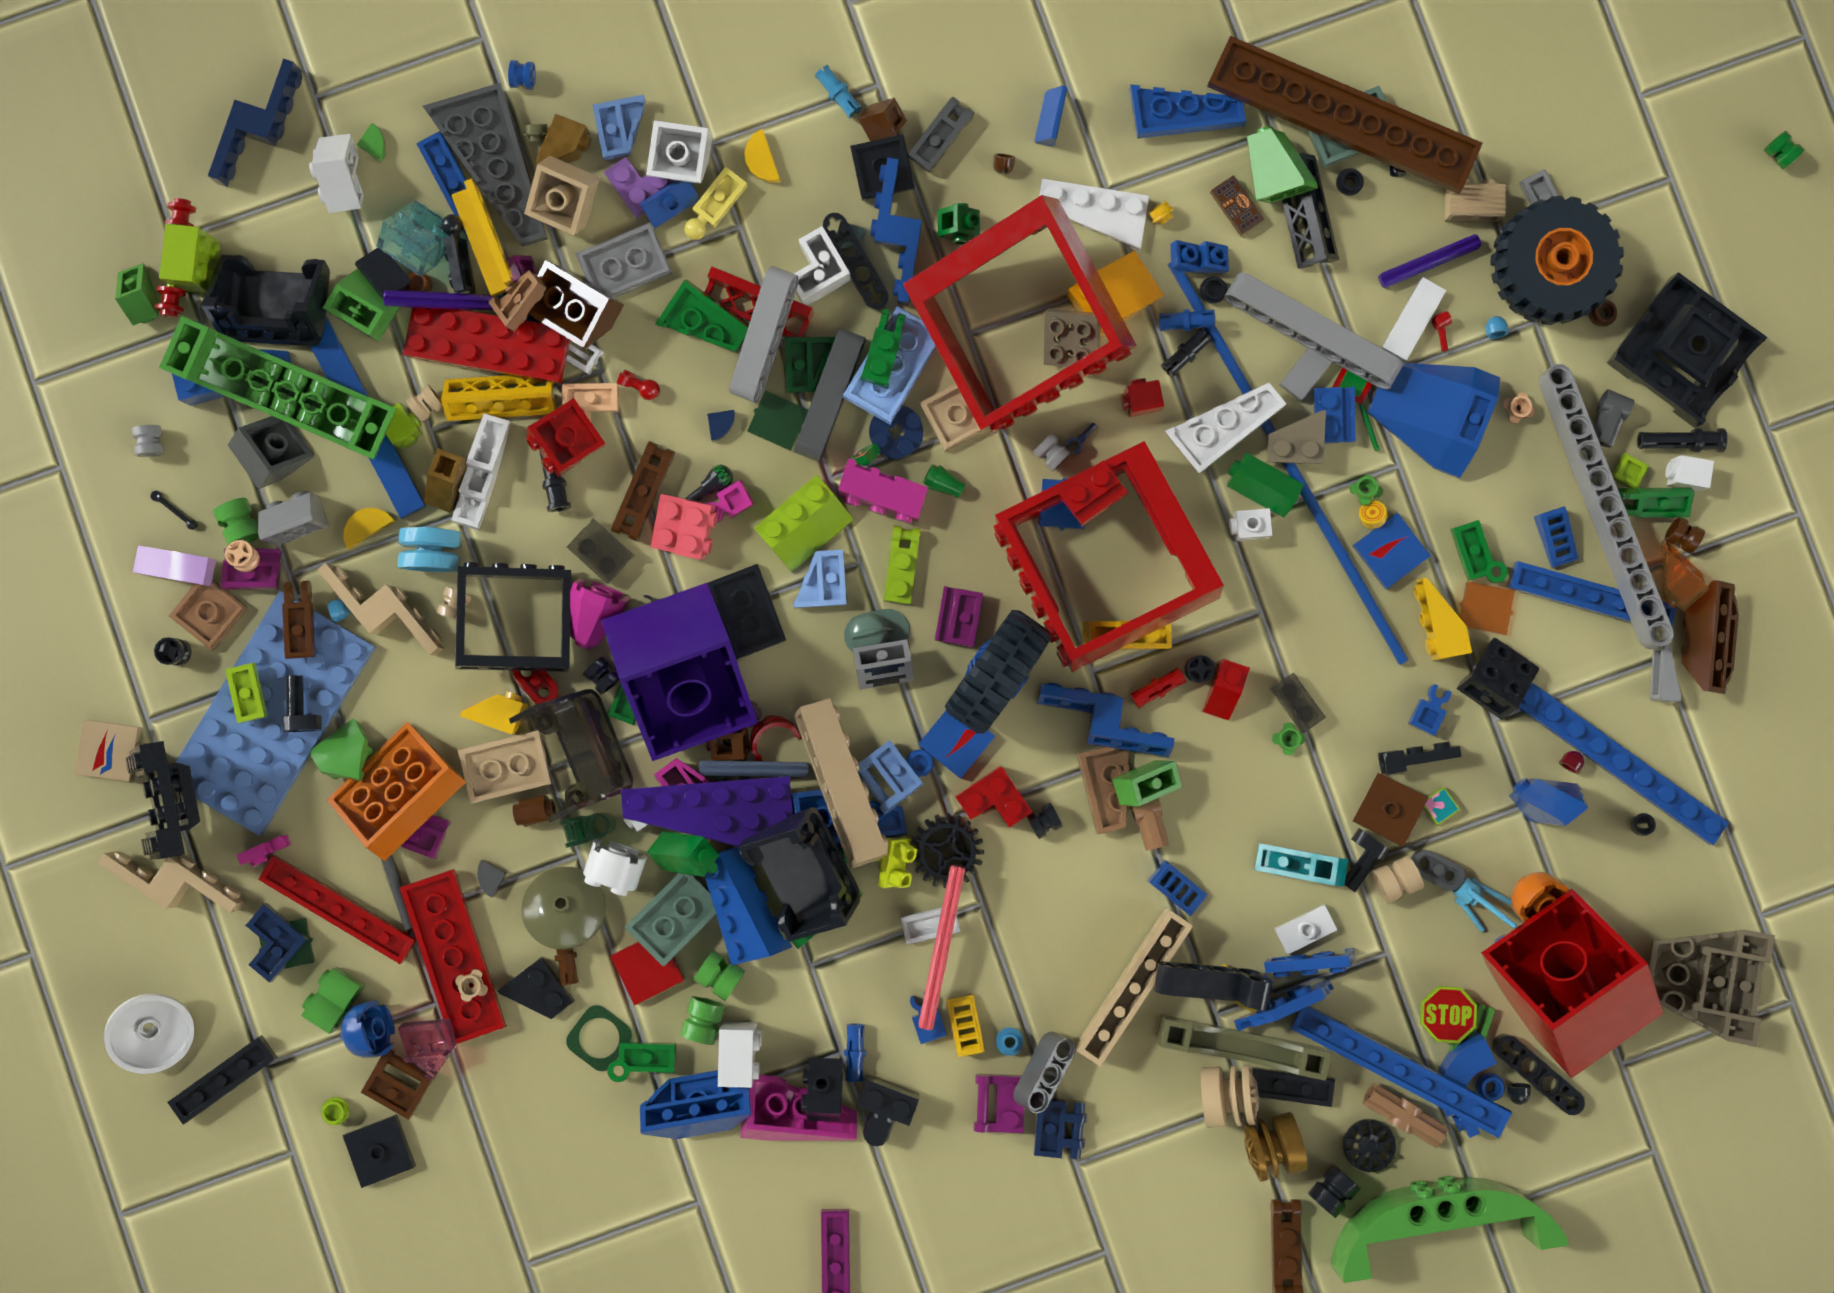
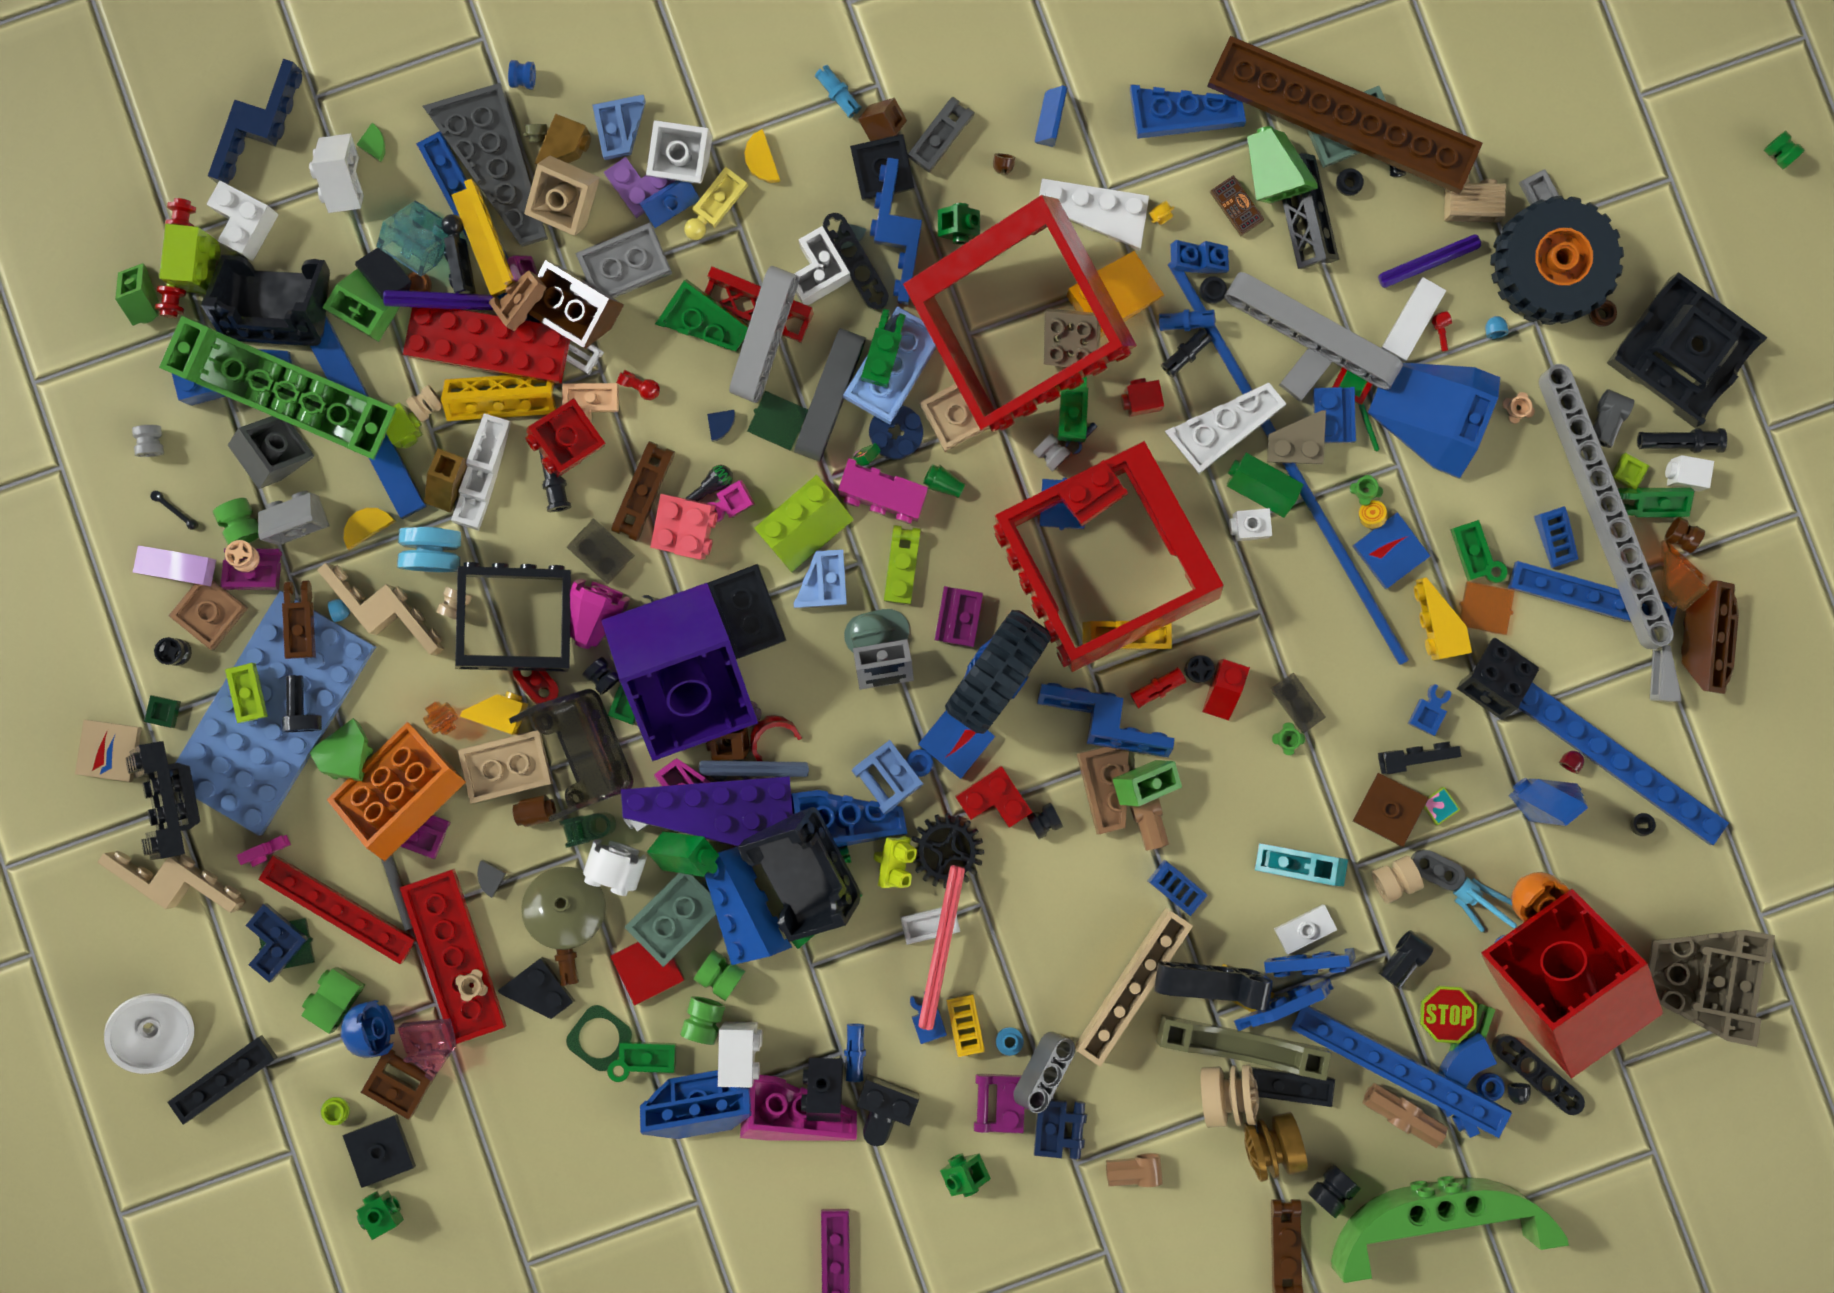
dark green wing [782,337,836,393] -> none
tan brick [794,698,888,869] -> none
black wheel [1343,1119,1396,1173] -> none
black piece [1344,828,1391,892] -> none
none -> dark green tile [144,695,181,728]
none -> white brick [207,181,279,262]
none -> green brick [356,1190,404,1240]
none -> clear orange gear [423,701,459,735]
none -> green brick [940,1153,991,1197]
none -> green hinge [1058,376,1089,442]
none -> medium nougat piece [1106,1153,1163,1187]
none -> black piece [1379,930,1434,989]

